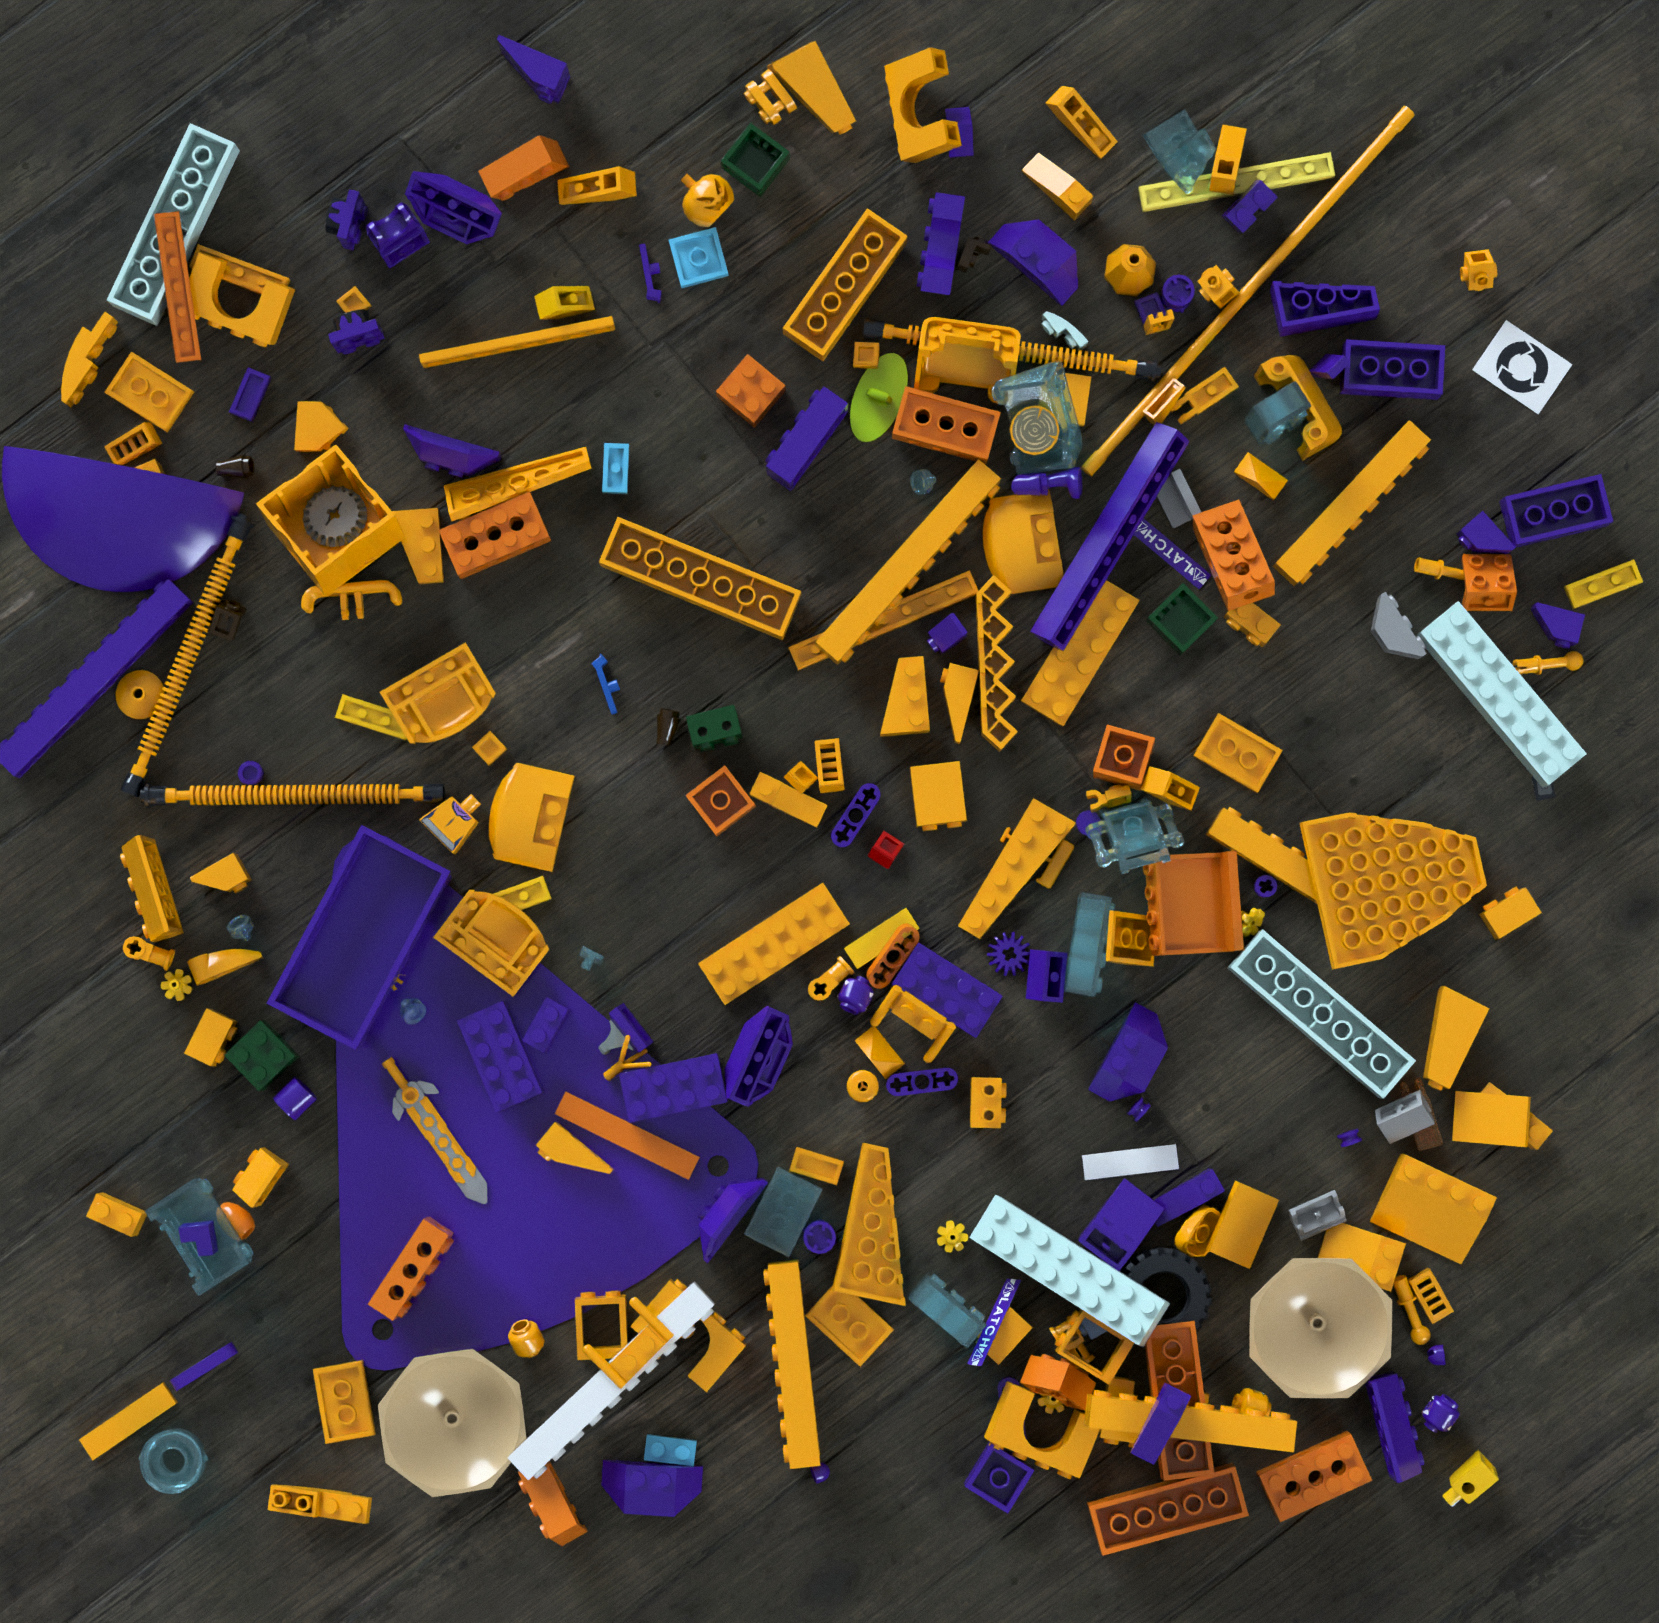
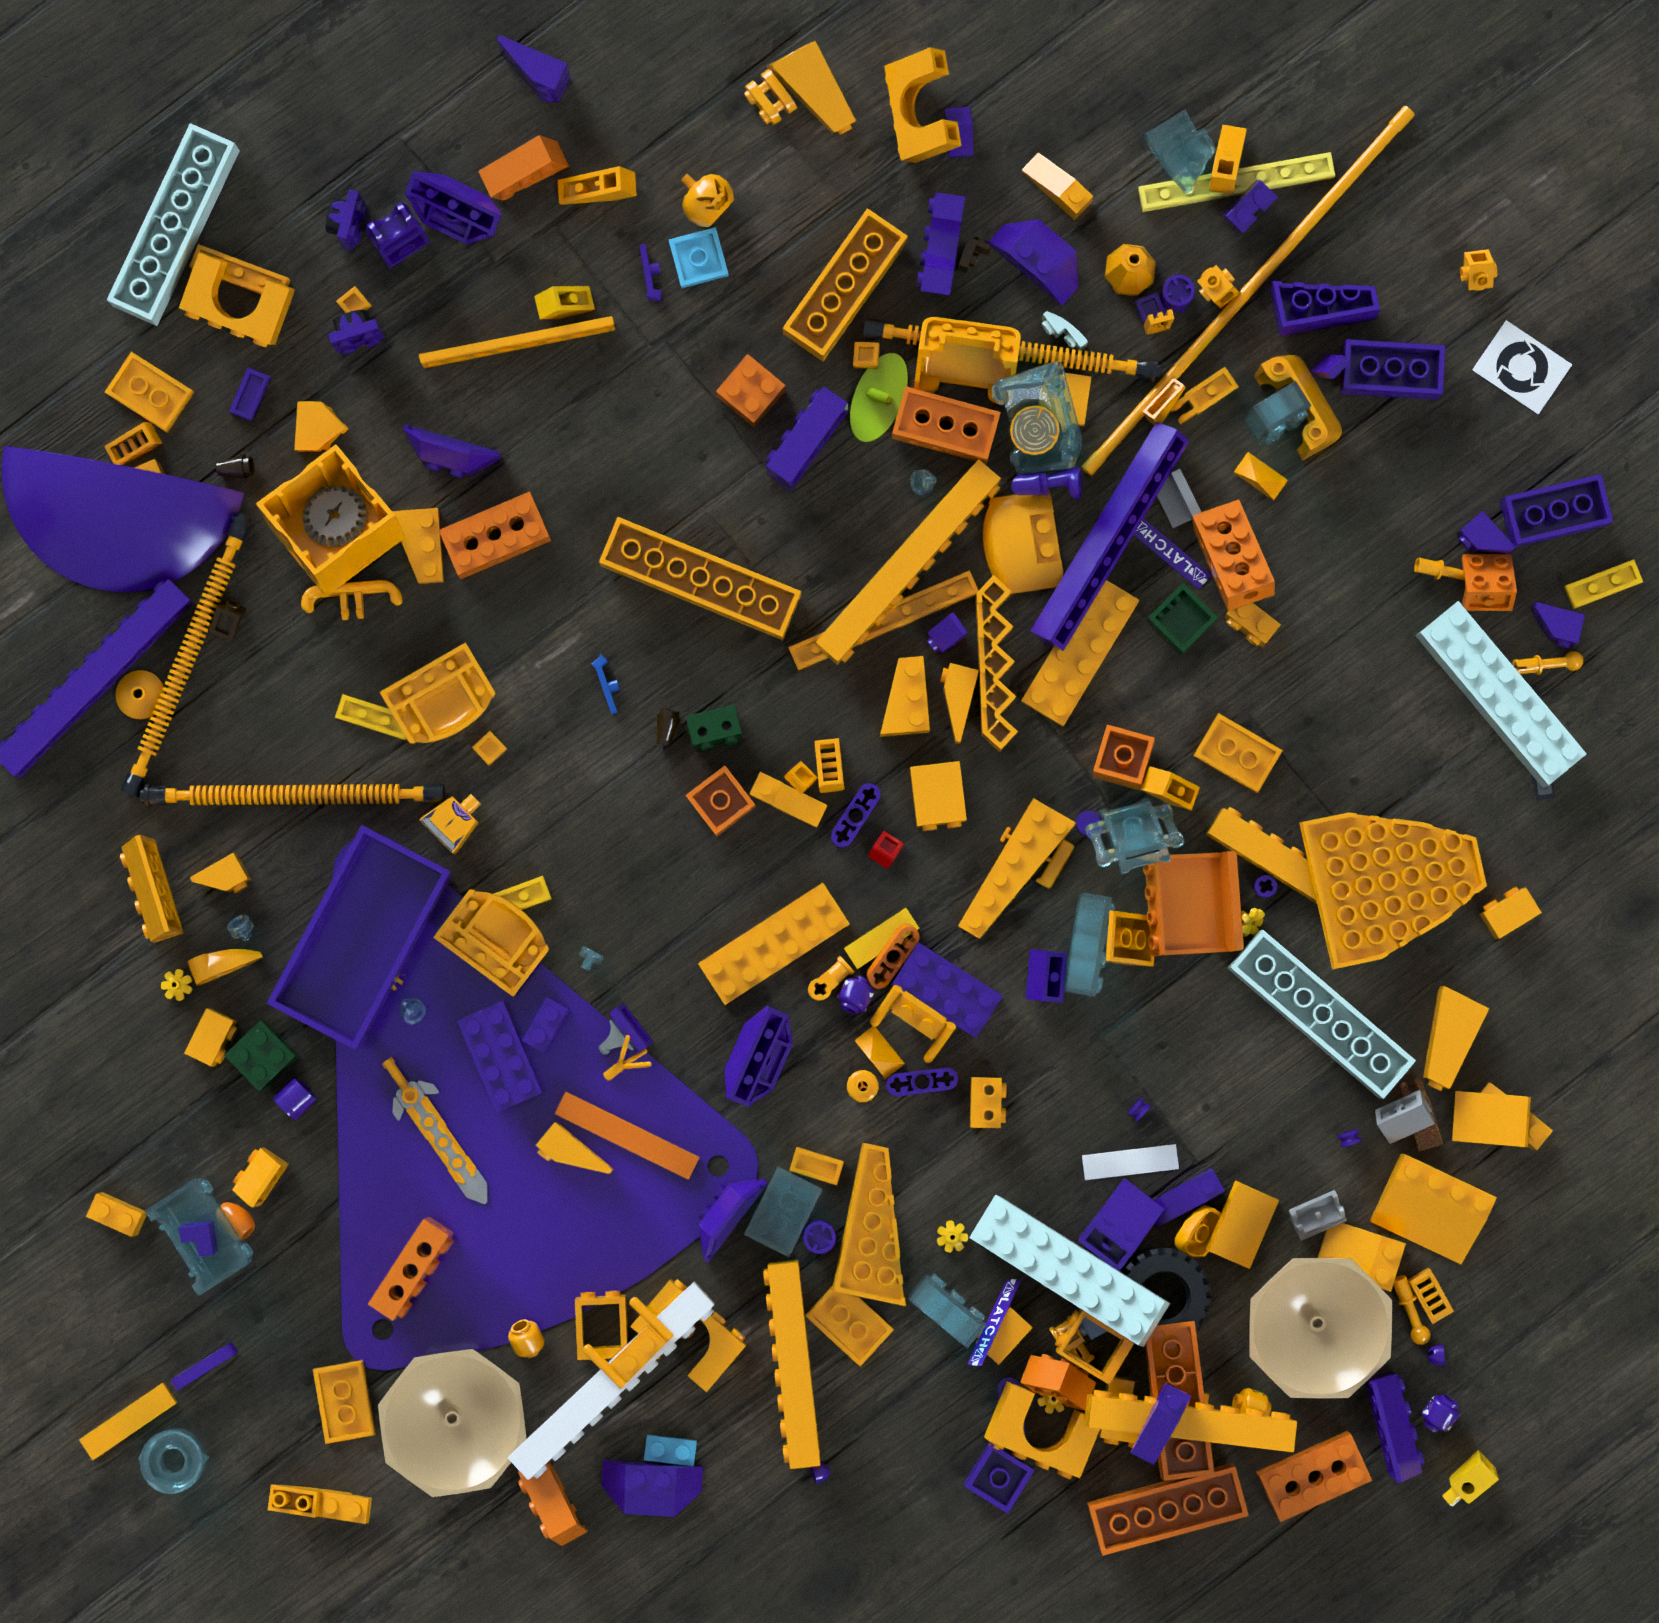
light orange slope [61,312,118,408] -> none
light orange connector [123,936,175,971] -> none
orange tile [154,211,201,363] -> none
dark purple tile [238,761,264,786] -> none
light orange wing [444,447,591,522] -> none
light orange slope [489,763,575,872] -> none
medium azure plate [602,443,629,494] -> none
dark purple brick [619,1053,728,1123] -> none
dark green piece [721,122,790,198] -> none
dark purple gear [987,932,1030,976] -> none
light orange slope [1046,86,1118,159] -> none
light orange plate [1086,785,1131,813] -> none
dark purple wedge [1088,1002,1168,1102] -> none
light orange brick [1272,420,1431,586] -> none
light grey slope [1371,592,1427,659] -> none

